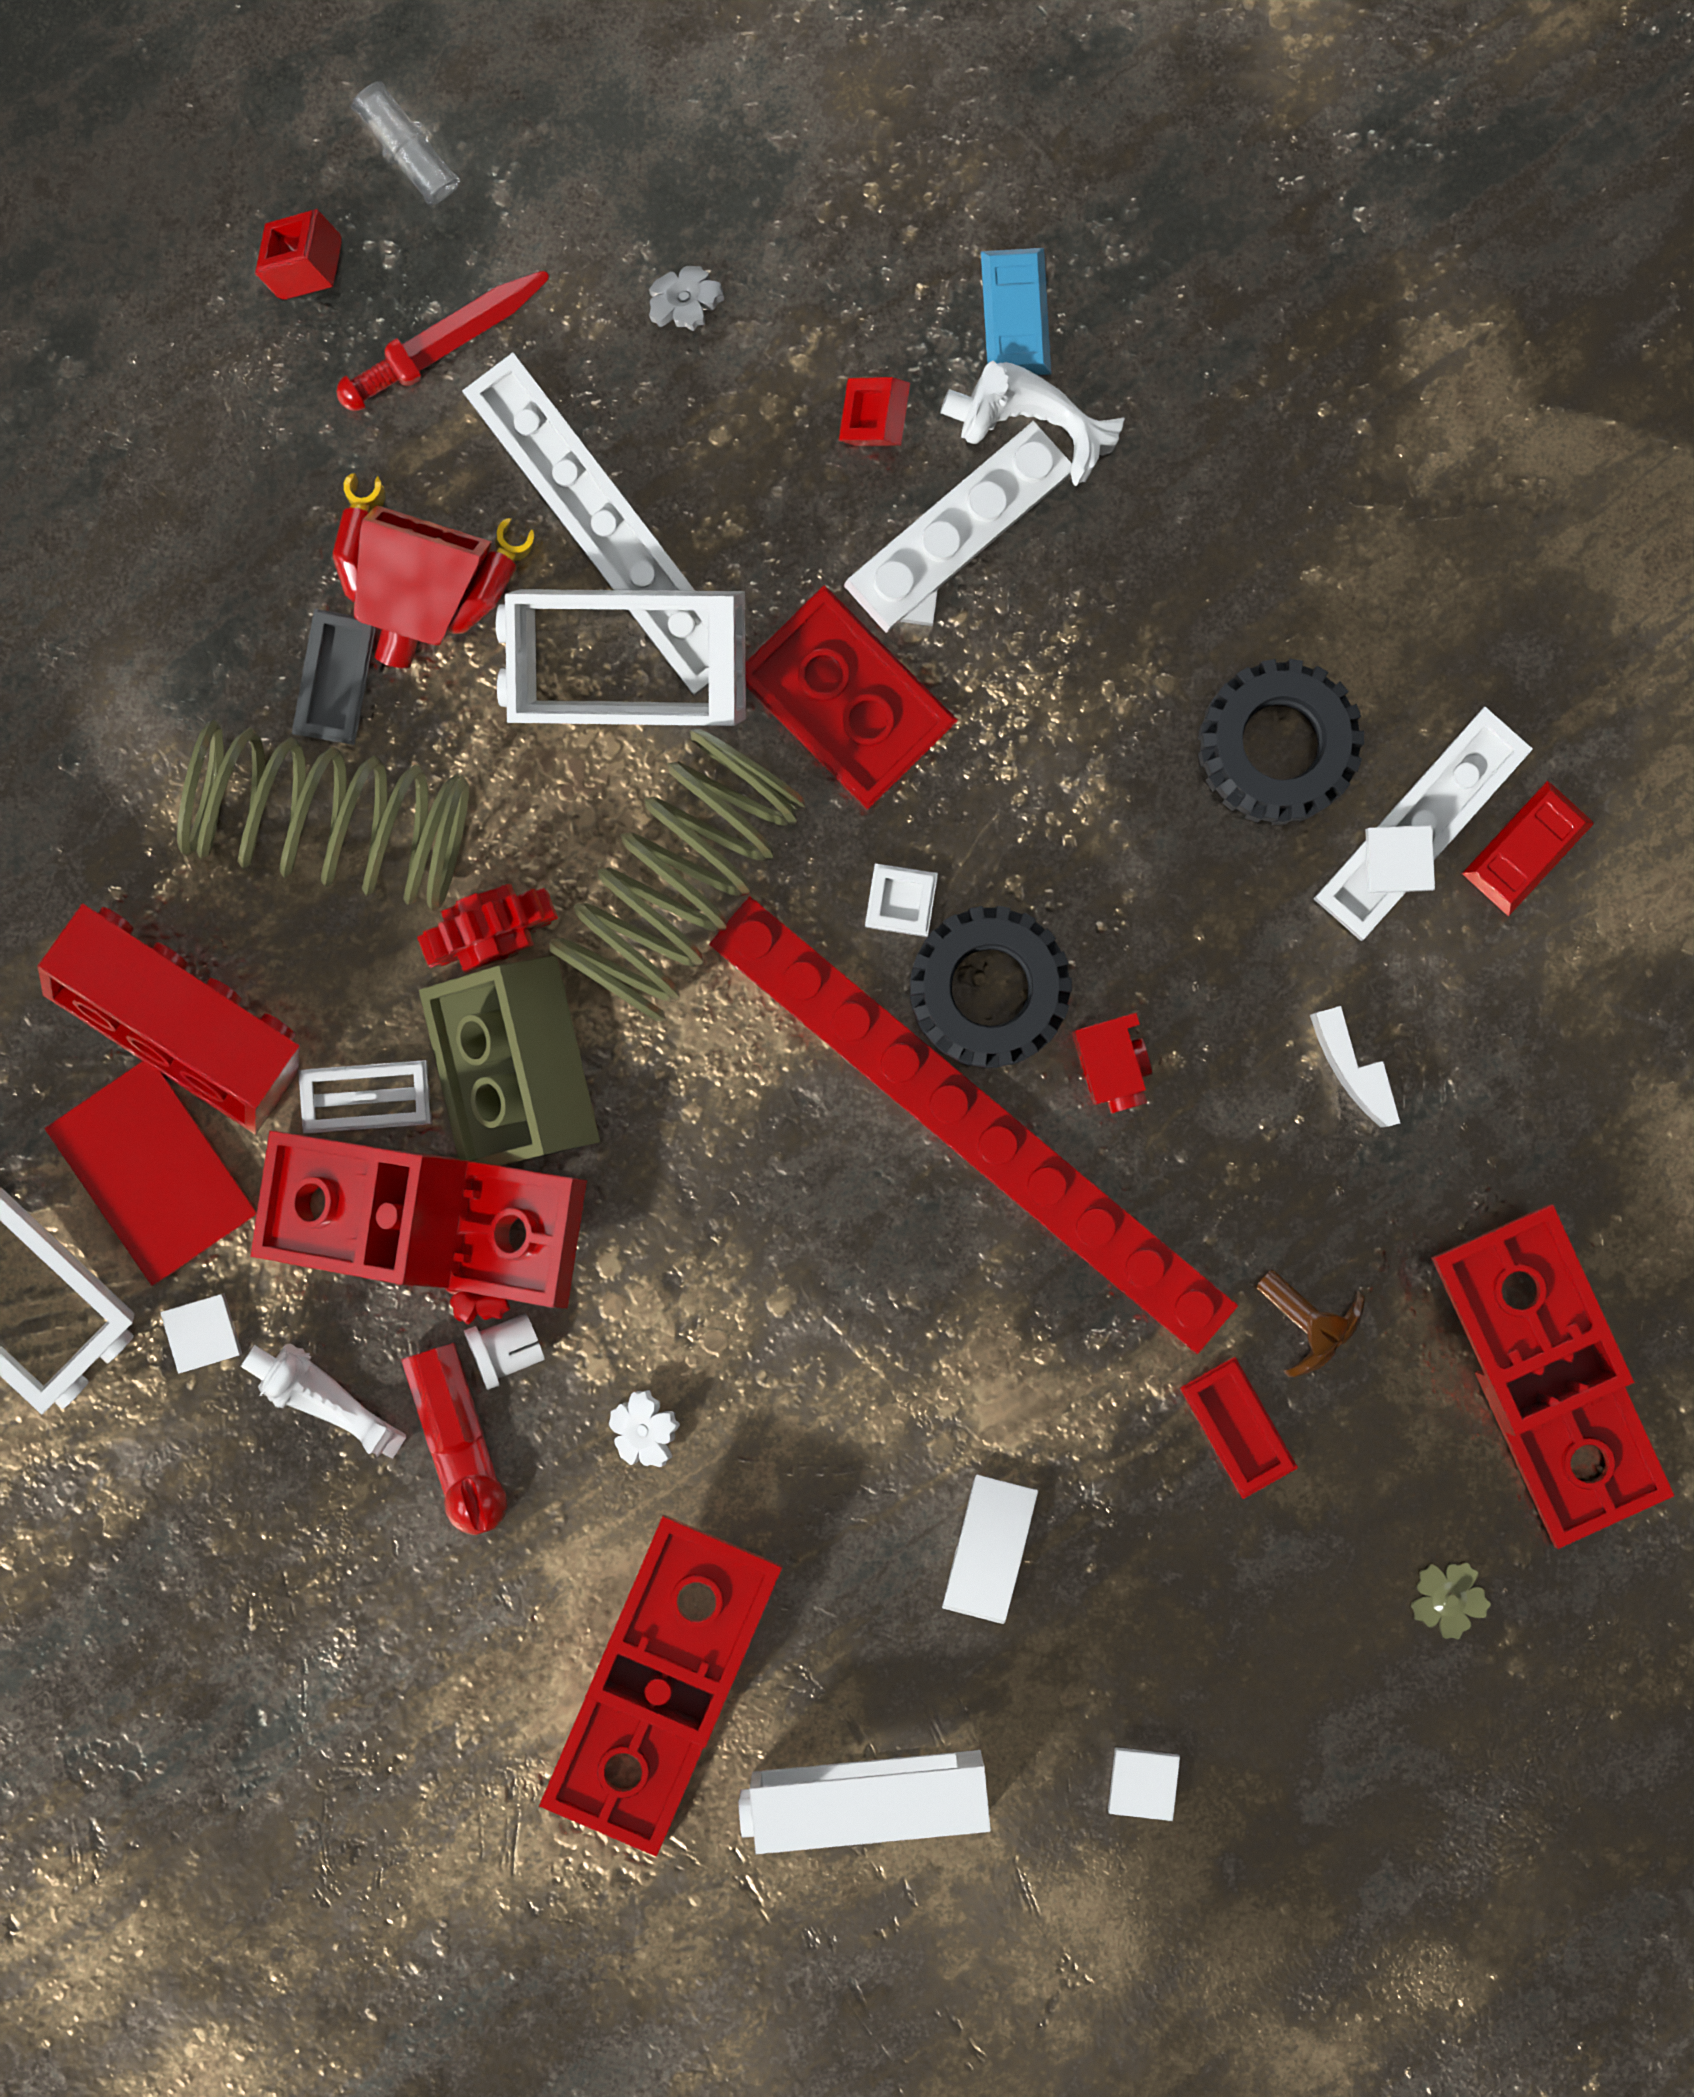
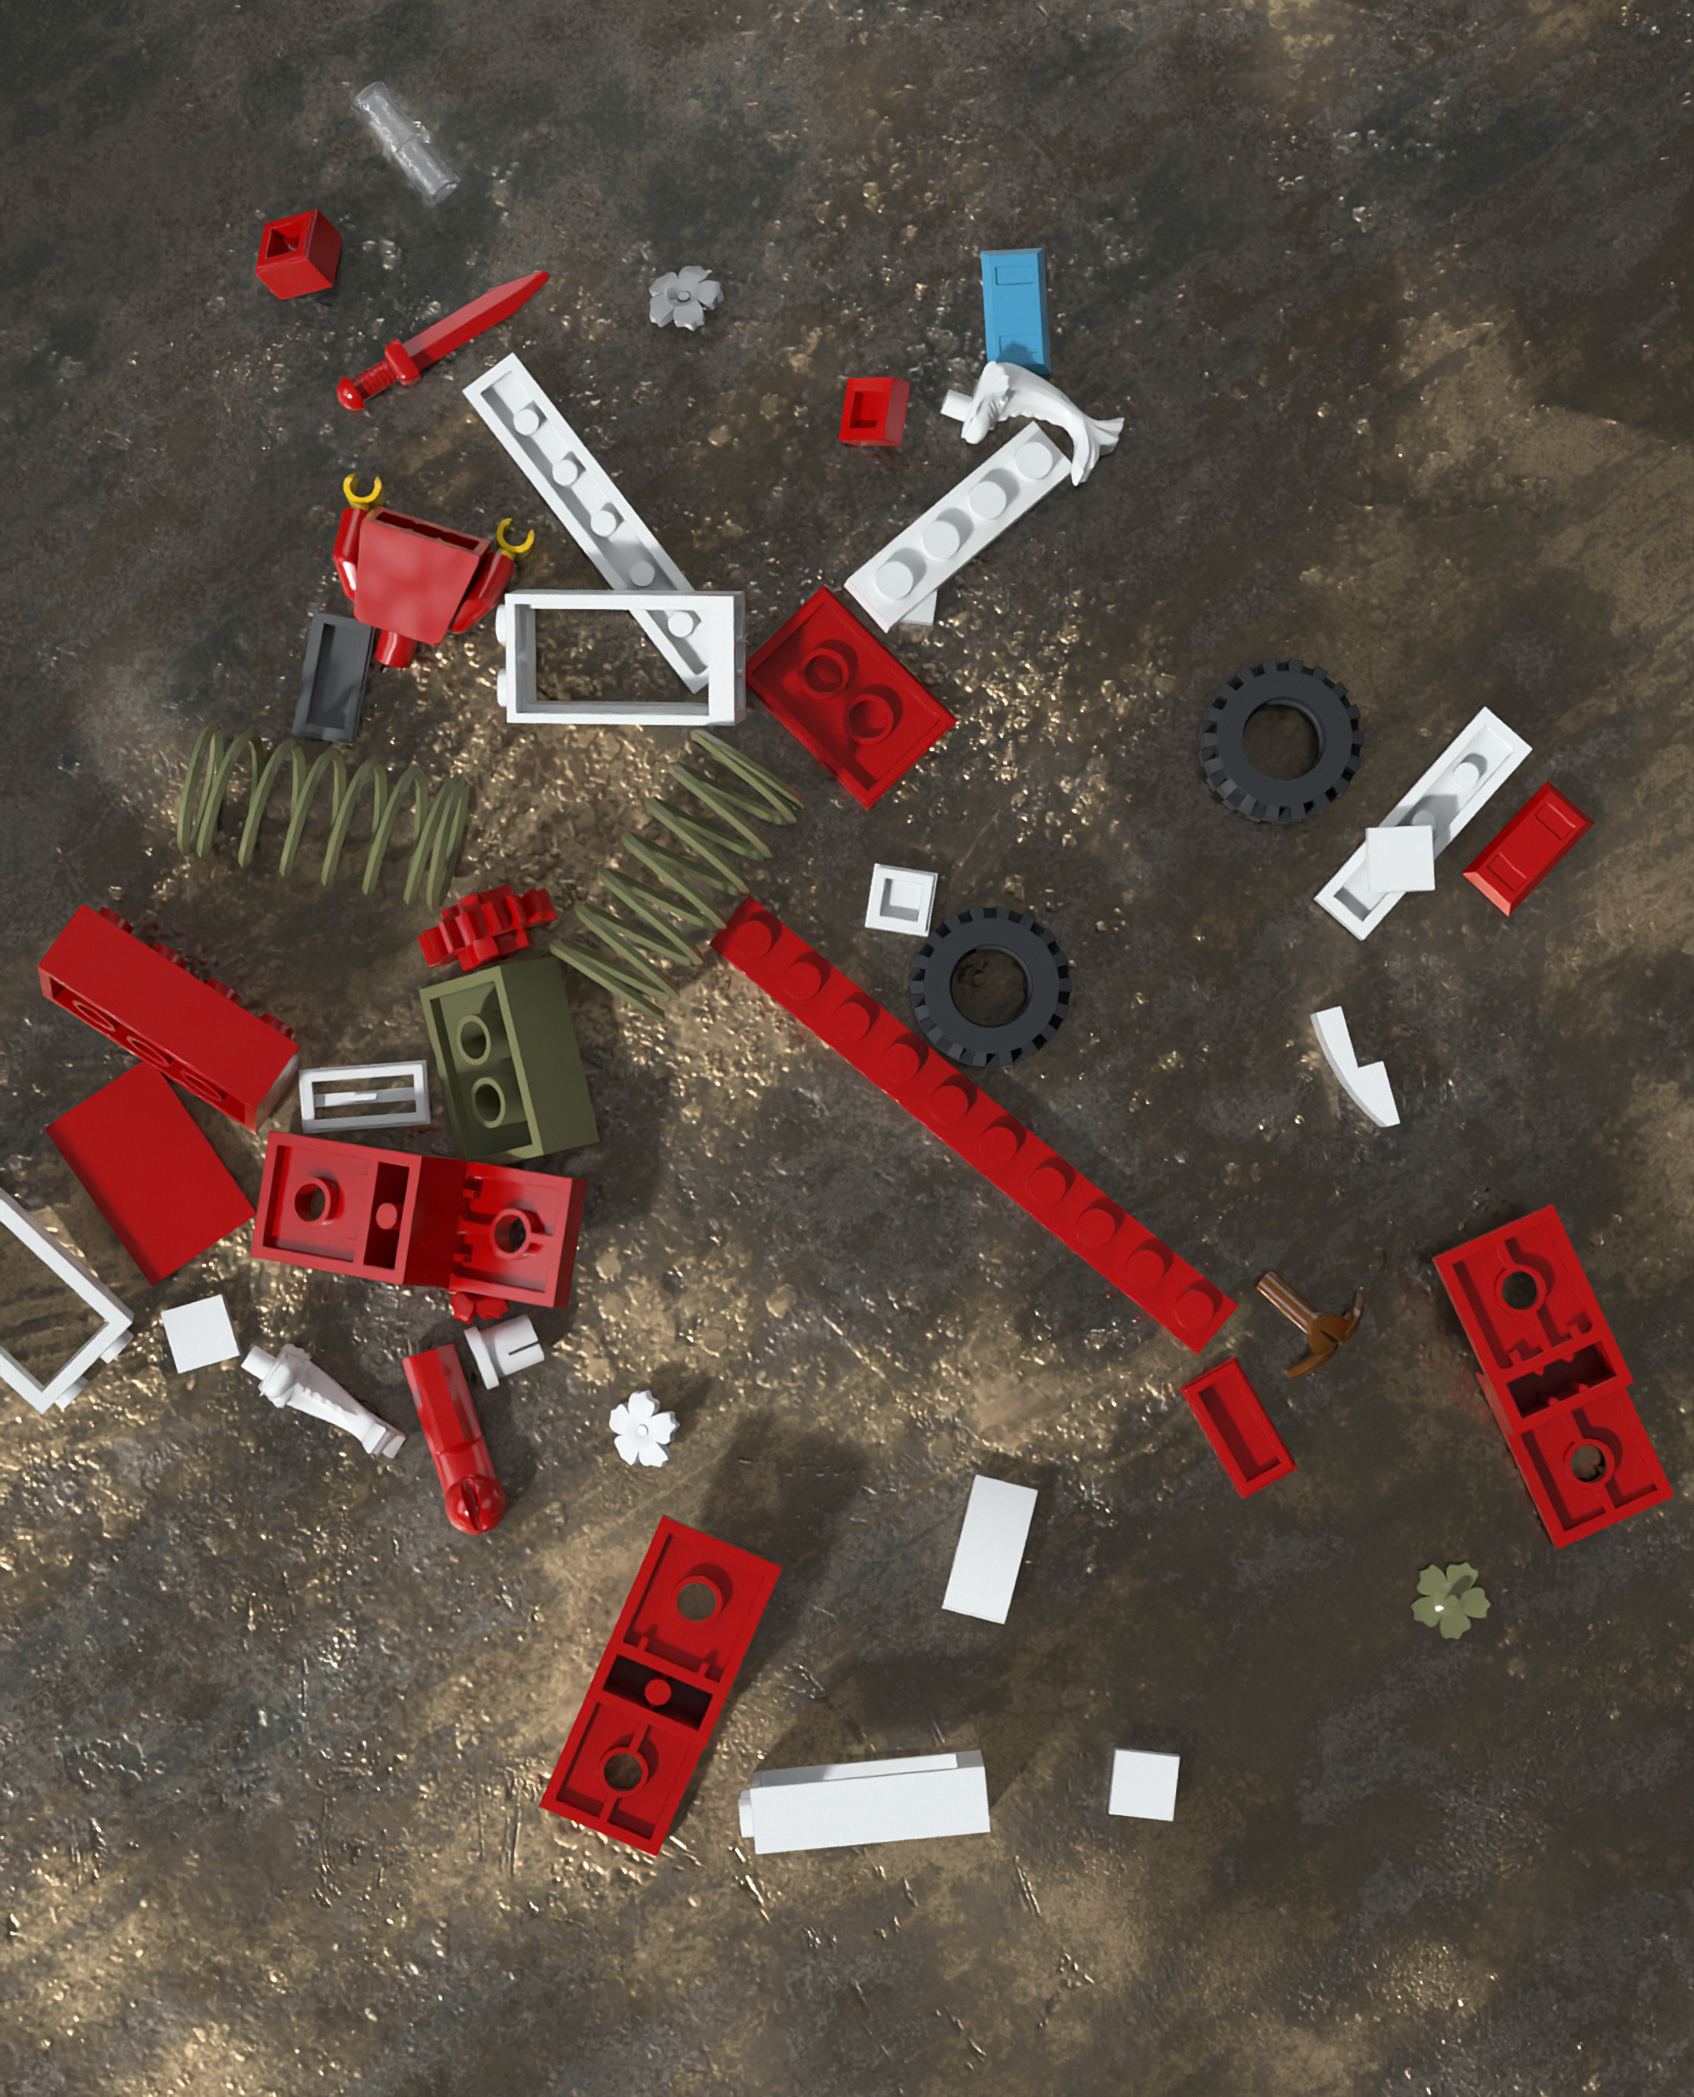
red brick [1072,1013,1153,1114] -> none

